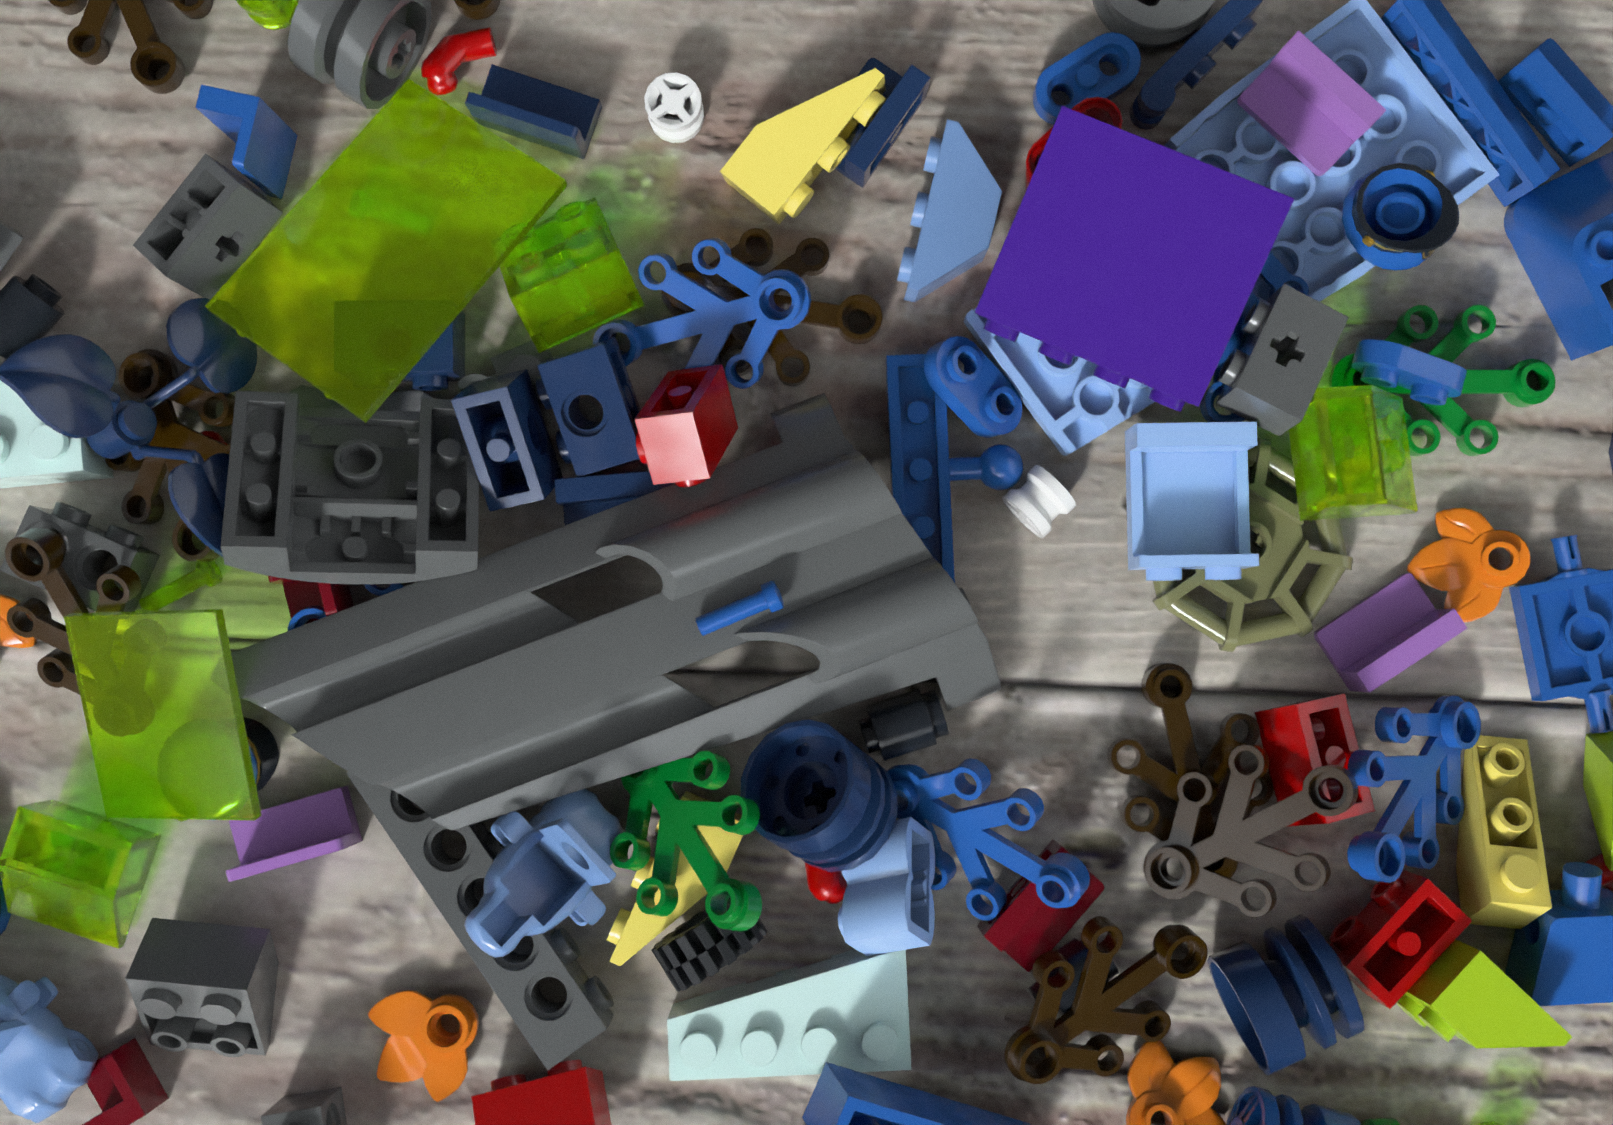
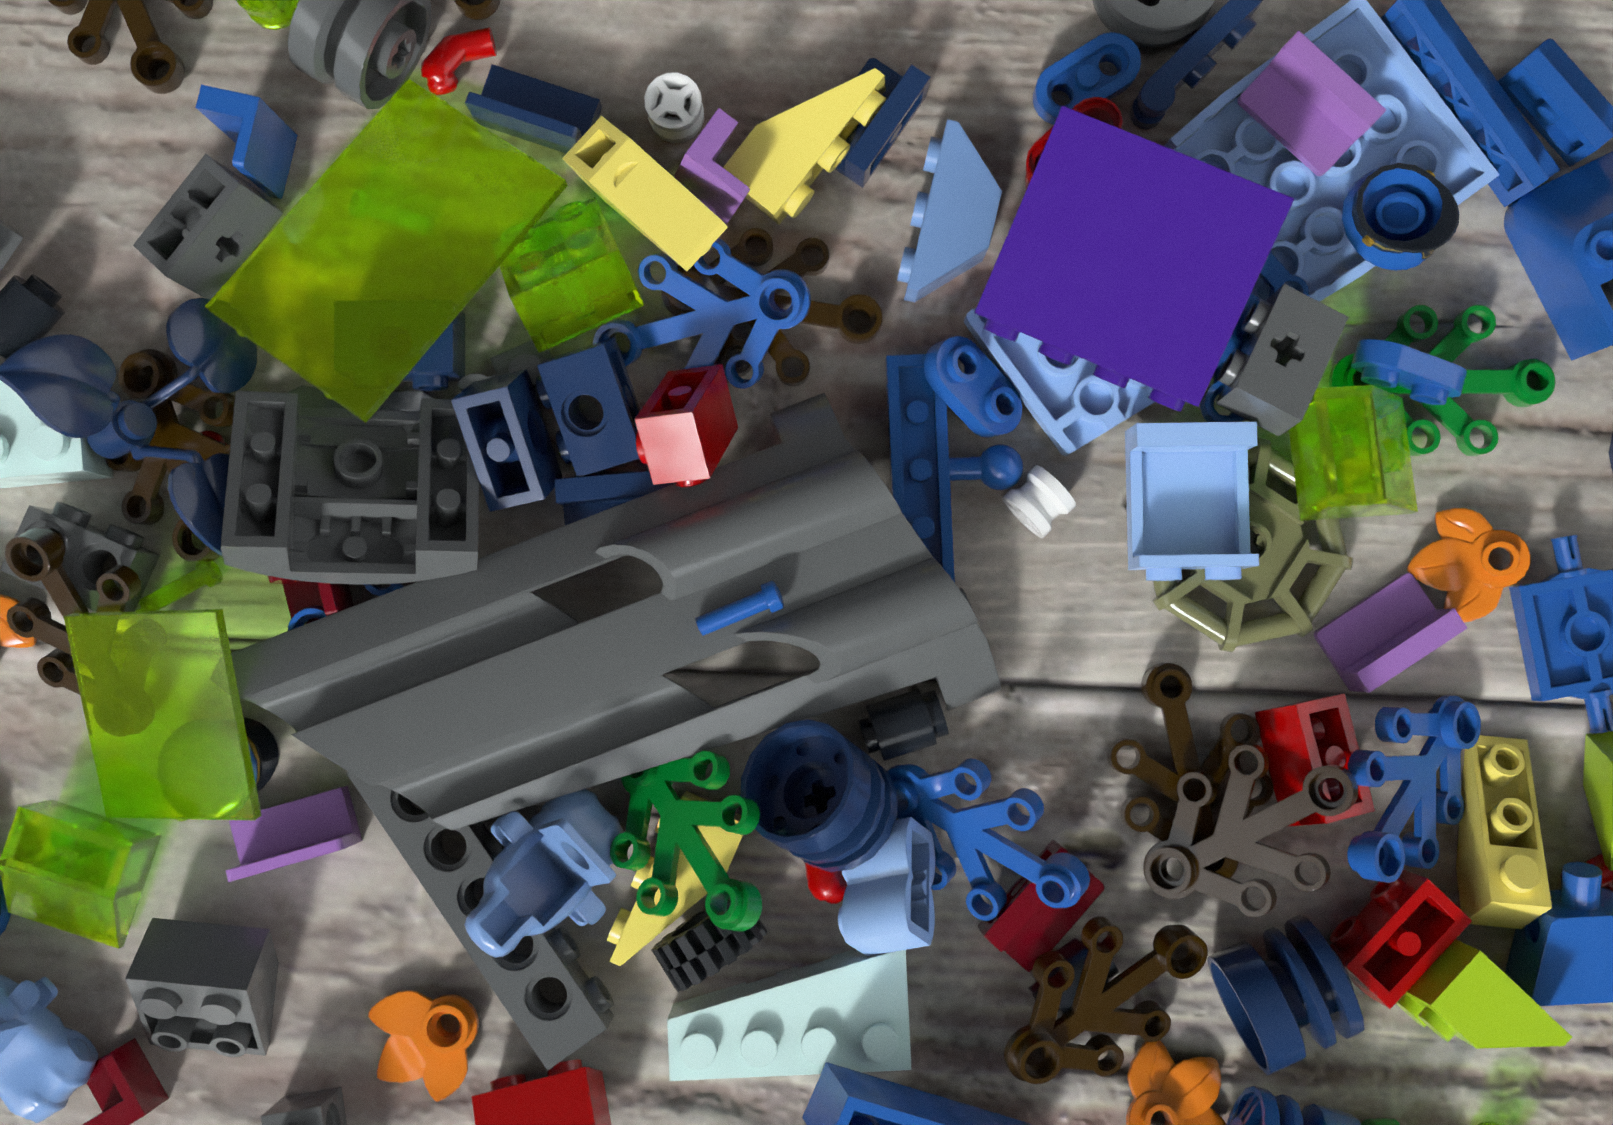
none -> light yellow slope [562,116,728,271]
none -> medium lavender panel [674,108,750,225]

